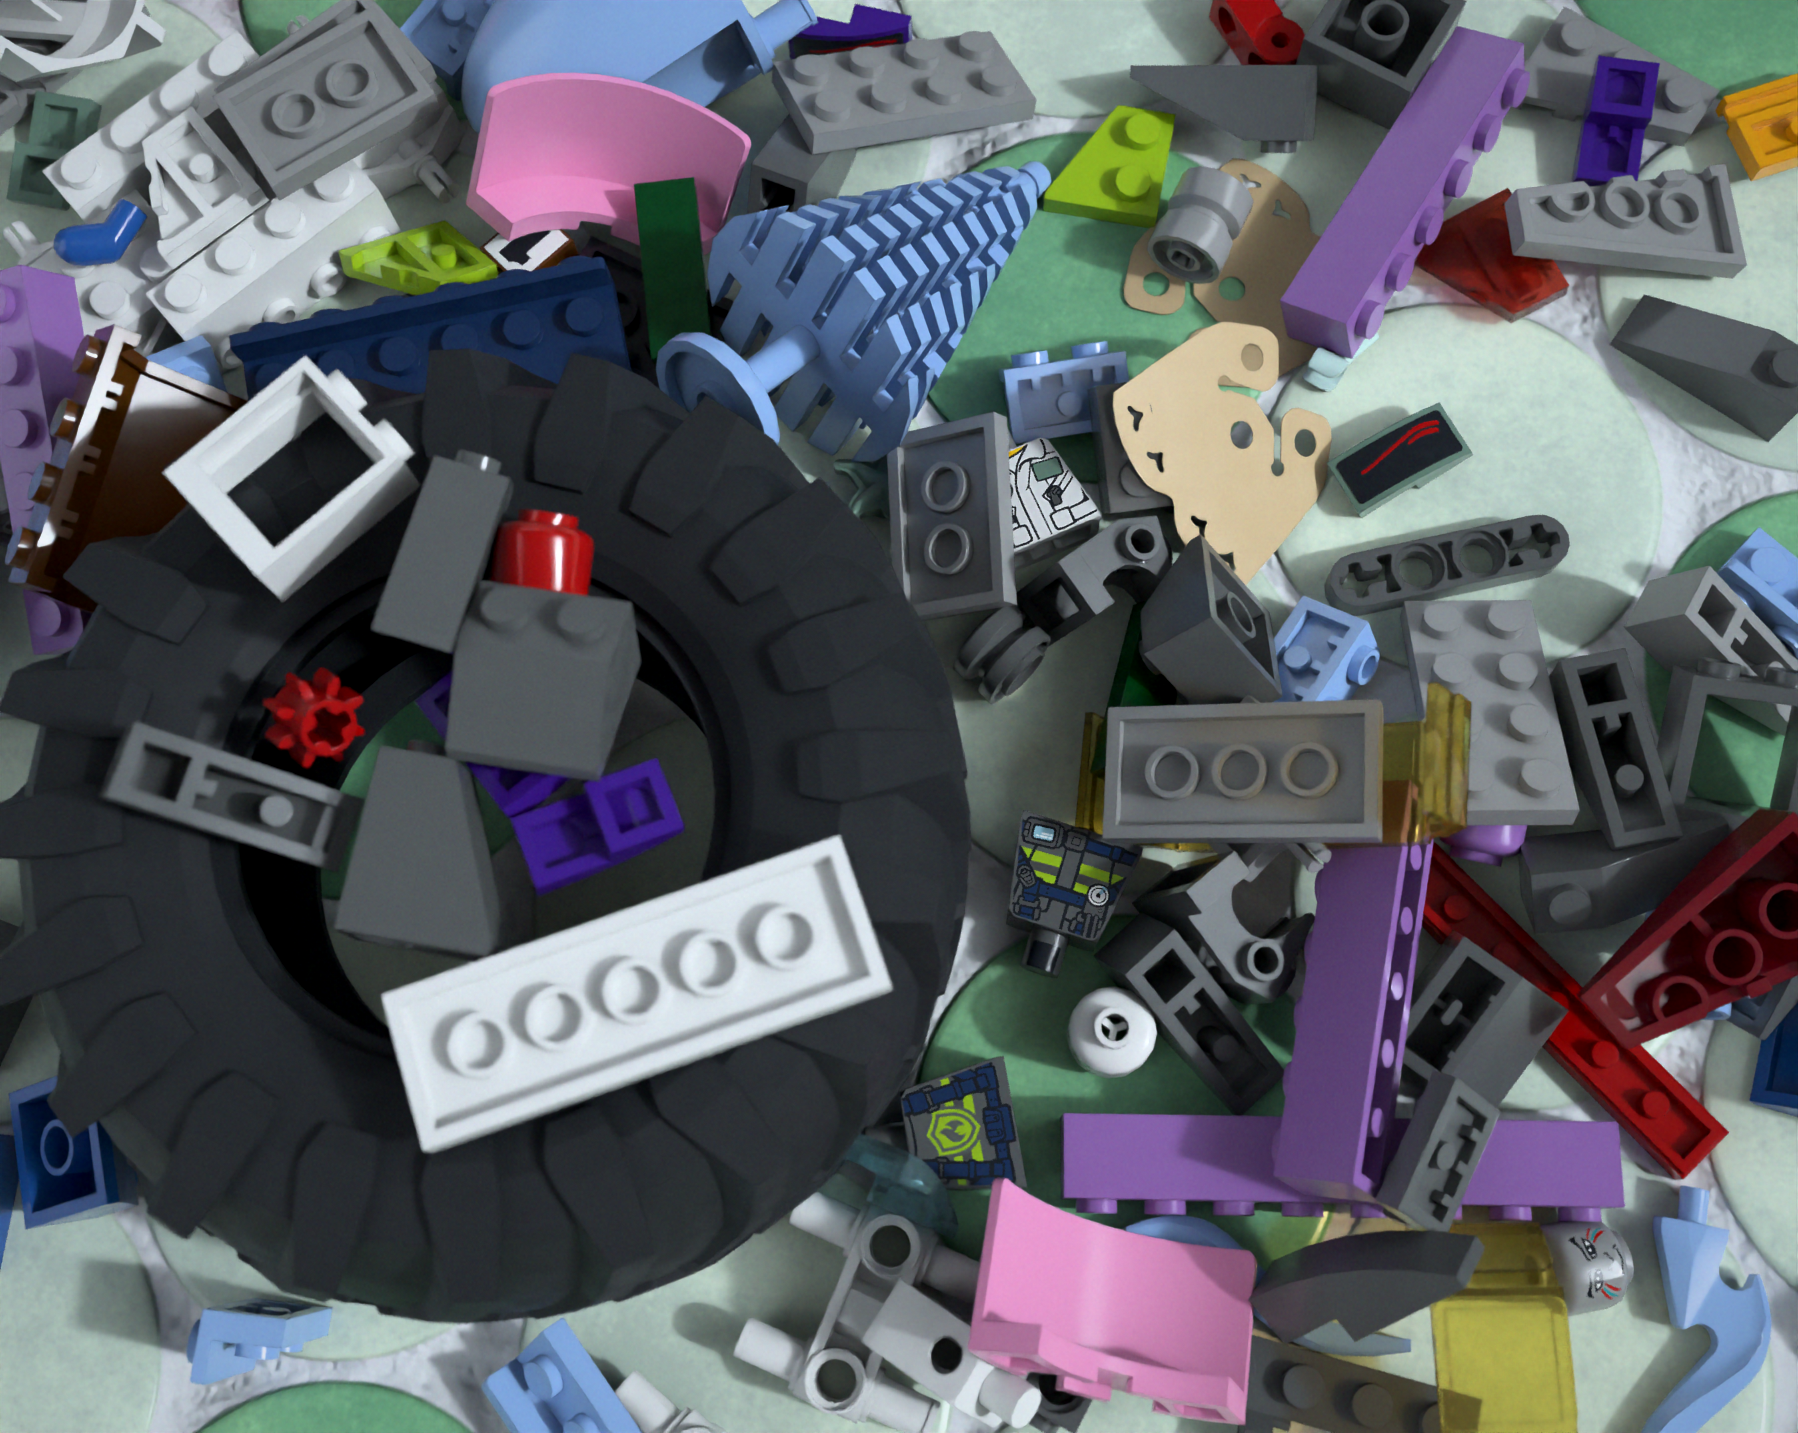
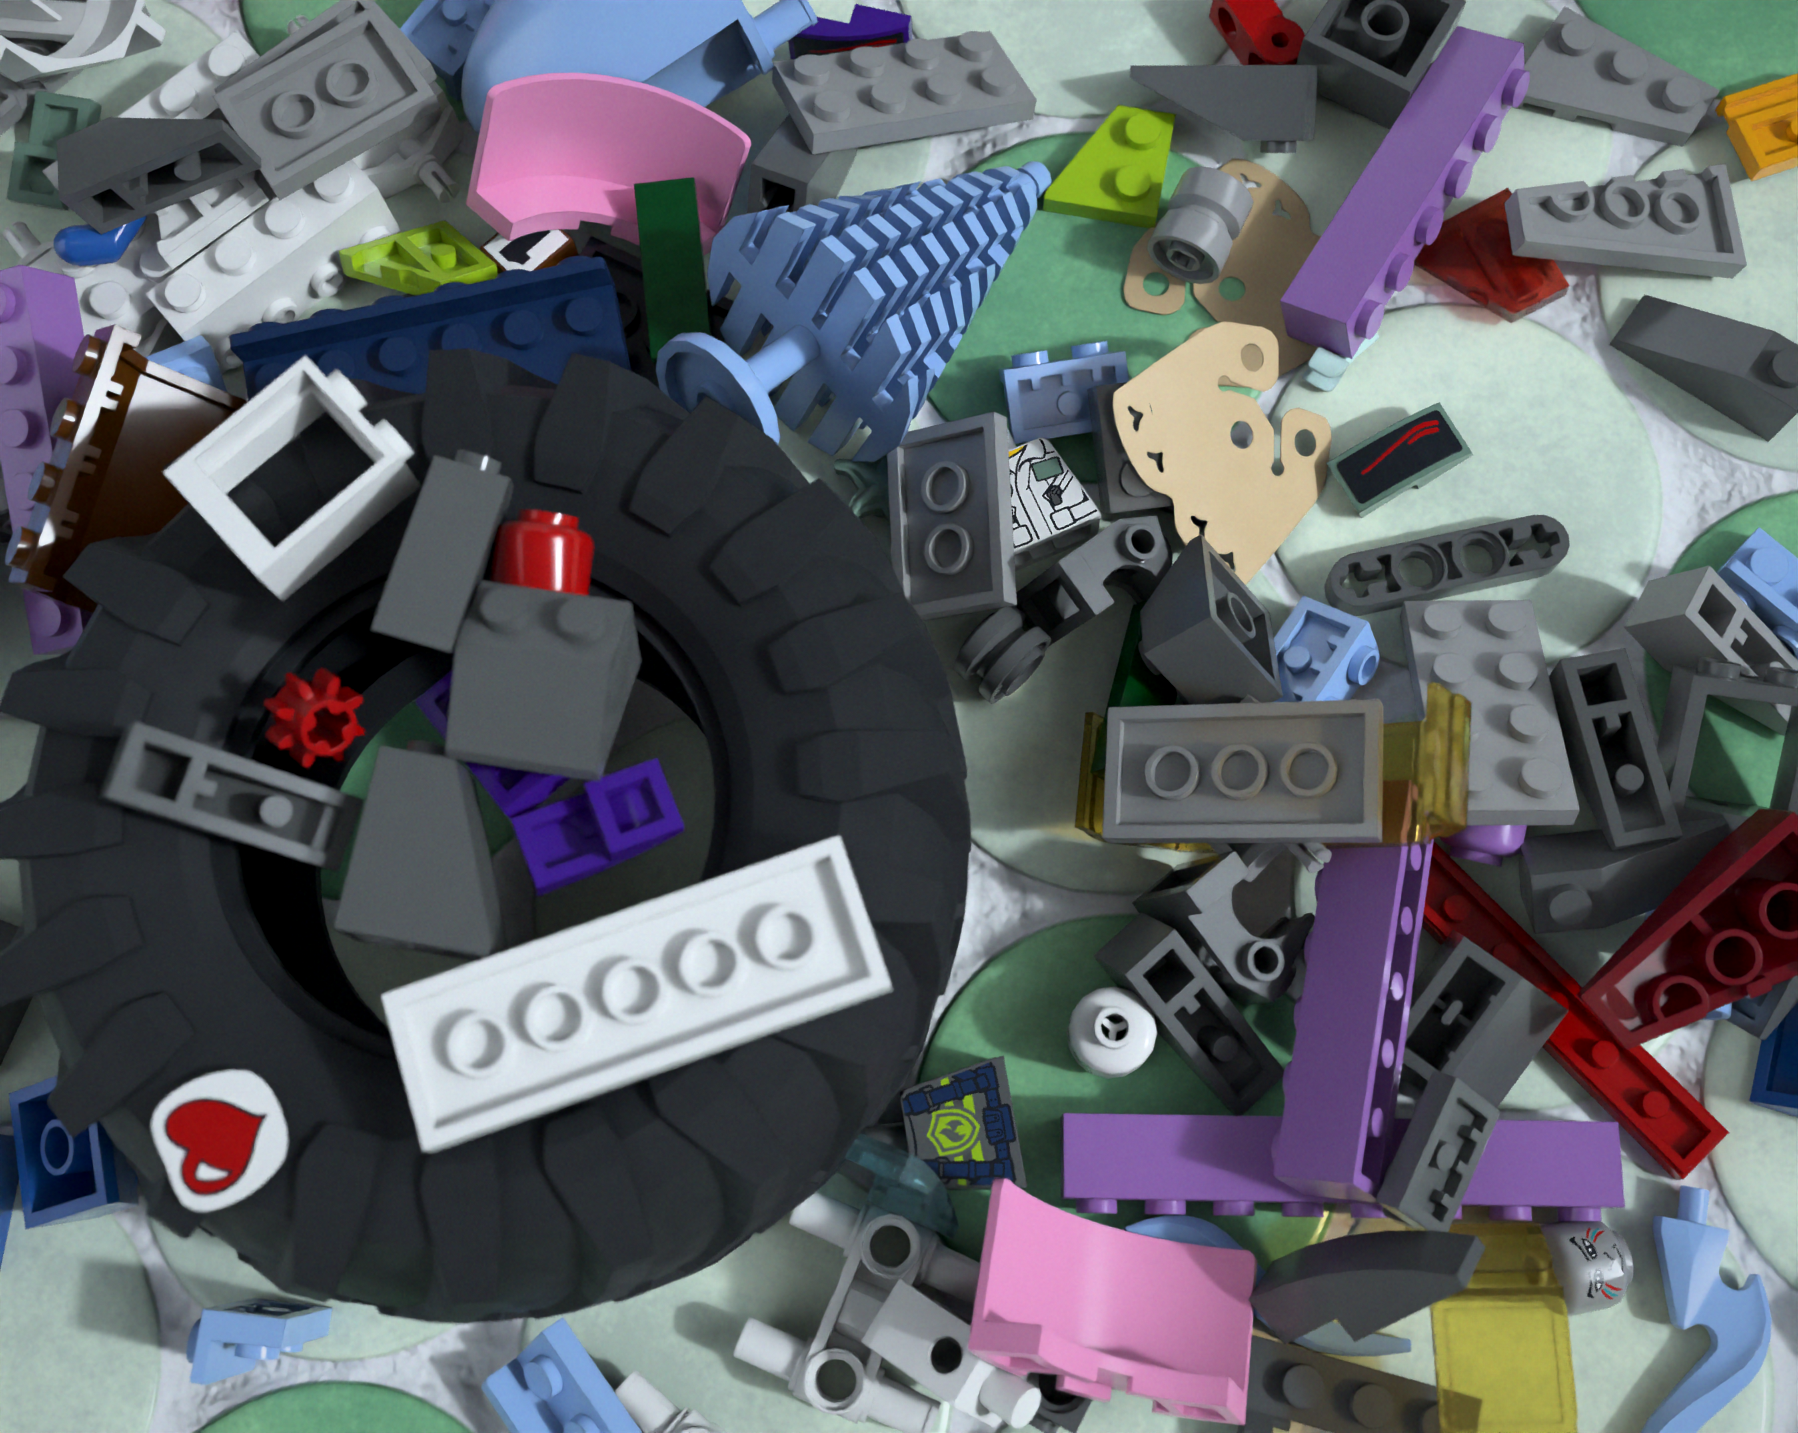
torso [1006,810,1143,978] -> none
dark purple slope [1571,56,1660,187] -> none
none -> dark grey slope [57,117,262,234]
none -> sticker [151,1070,288,1212]

